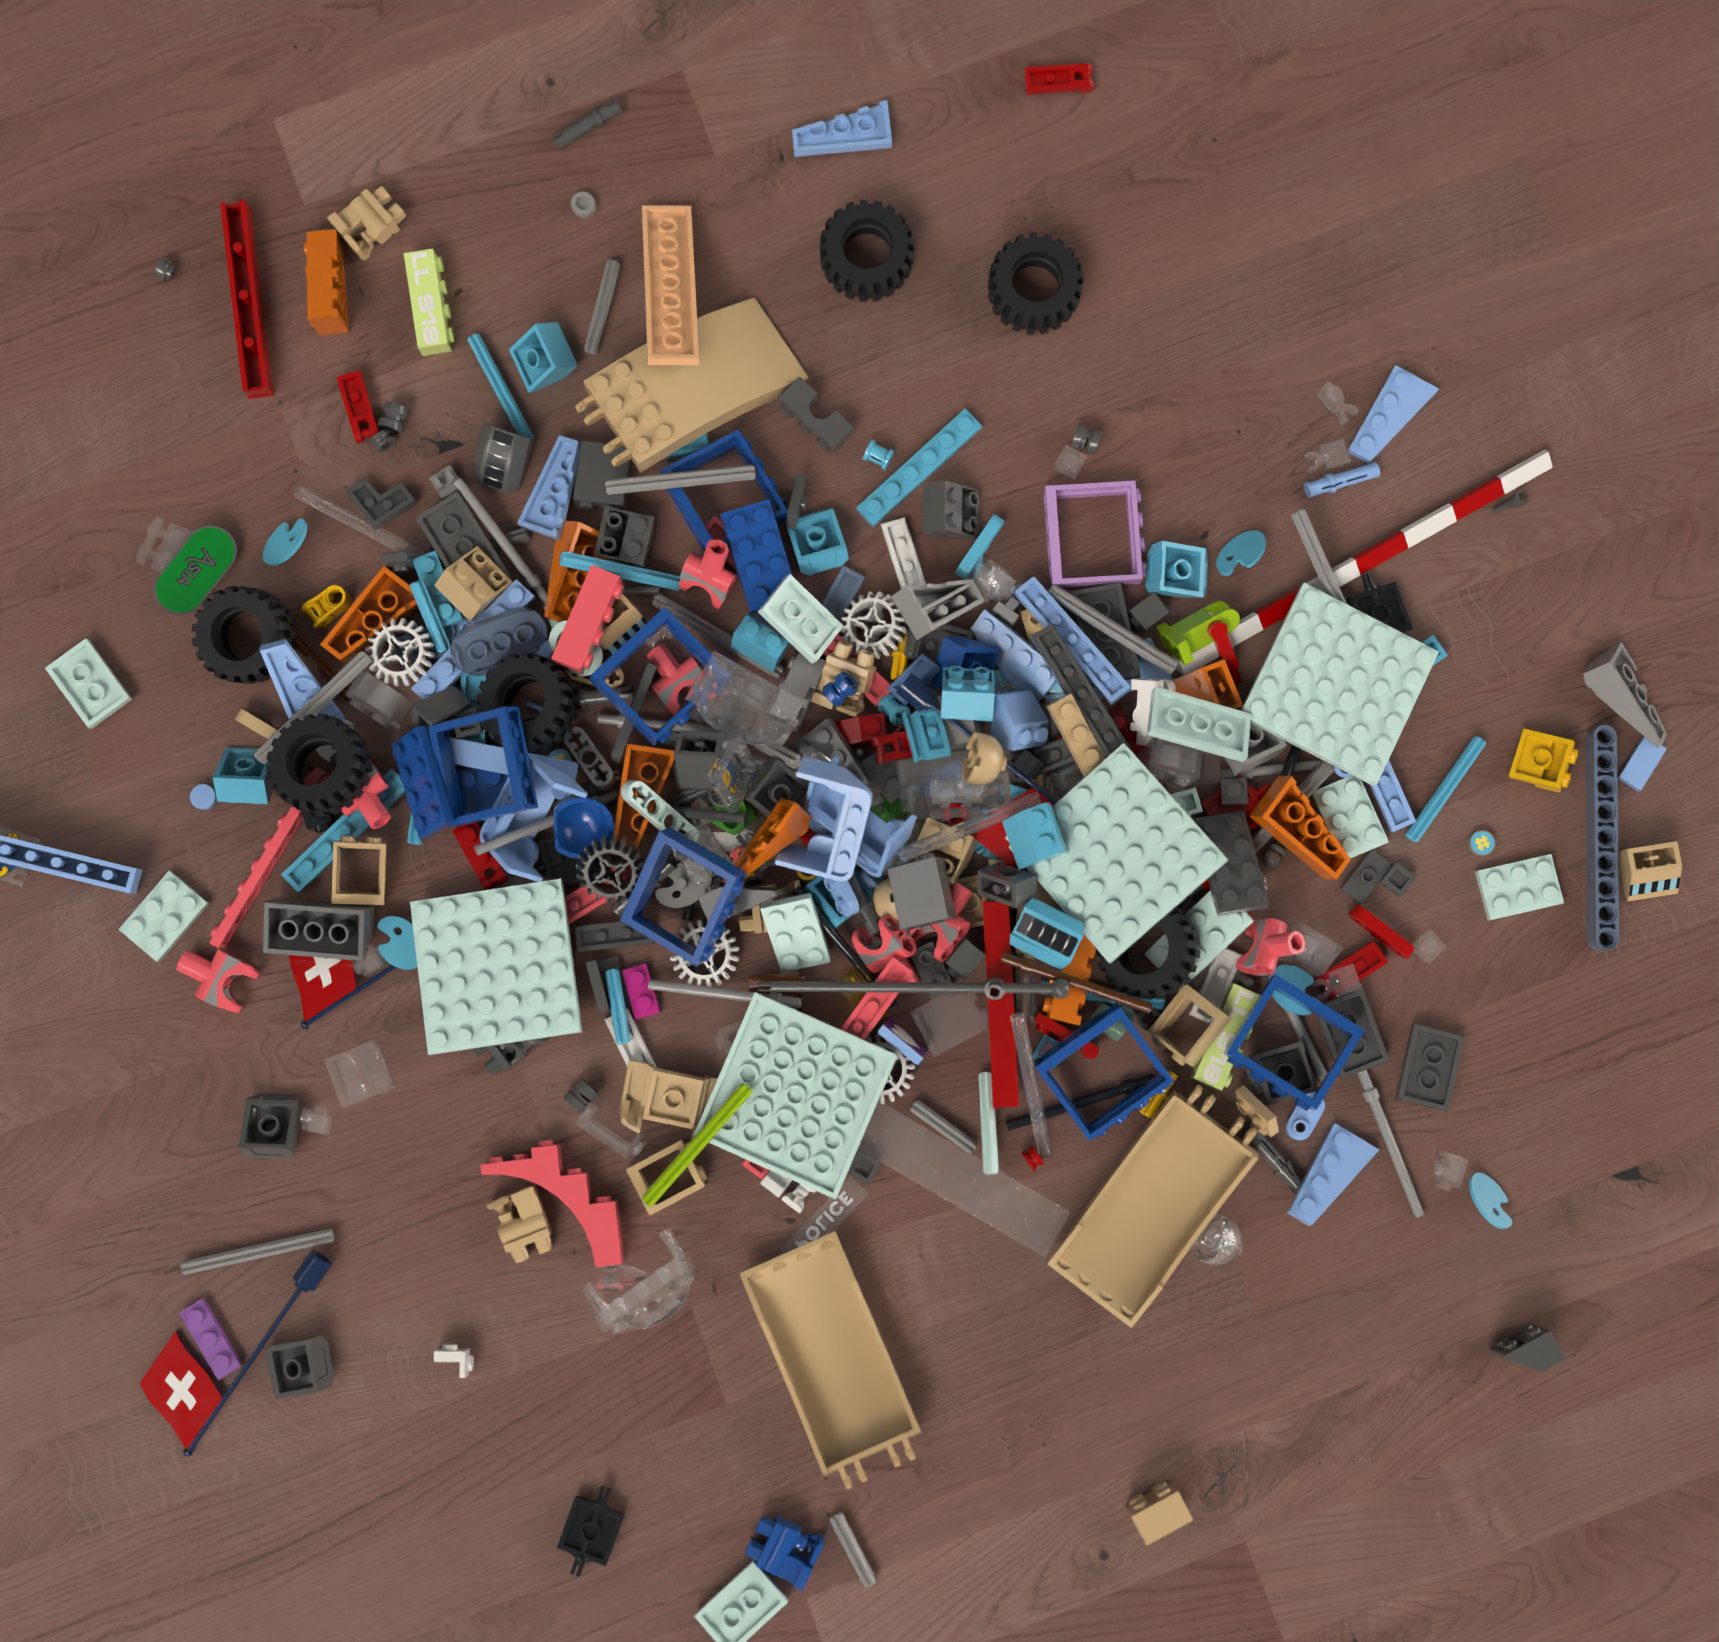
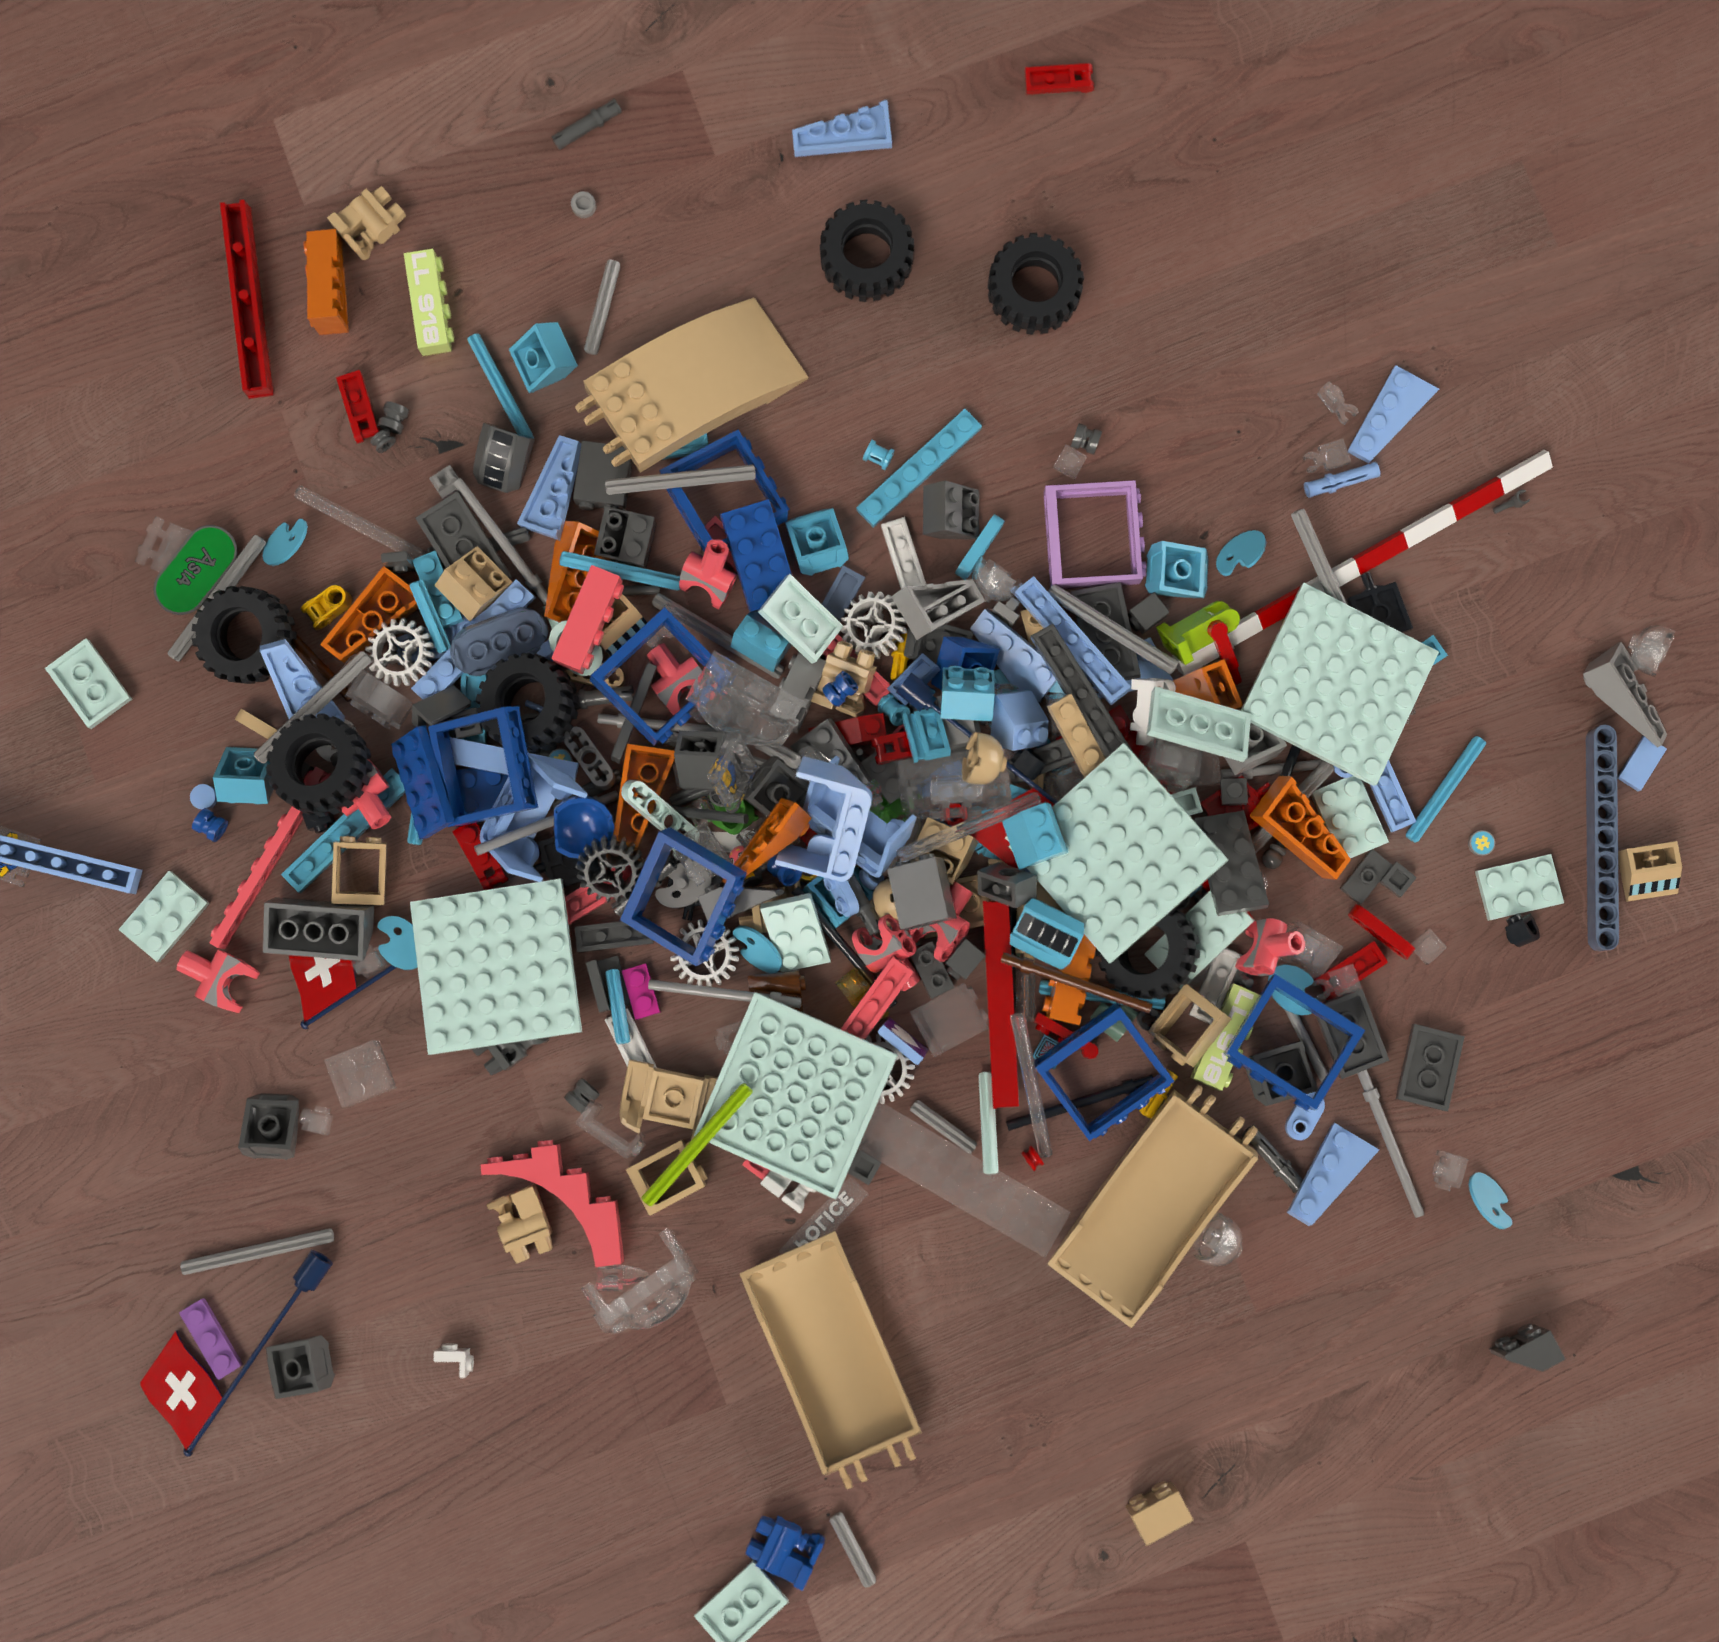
dark grey plate [154,258,176,282] -> none
dark grey plate [345,478,416,531] -> none
black plate [557,1486,625,1577] -> none
light nougat plate [642,205,699,365] -> none
dark grey bar [757,977,1069,1000] -> none
dark grey arch [779,376,854,454] -> none
dark grey plate [786,474,808,529] -> none
tan plate [1235,1085,1279,1137] -> none
yellow plate [1509,728,1579,793] -> none
none -> light grey axle [167,535,266,662]
none -> blue wheel [192,808,228,842]
none -> medium azure piece [733,926,782,973]
none -> blue wheel [767,852,802,886]
none -> black plate [1505,913,1540,947]
none -> clear cylinder [1628,625,1676,677]

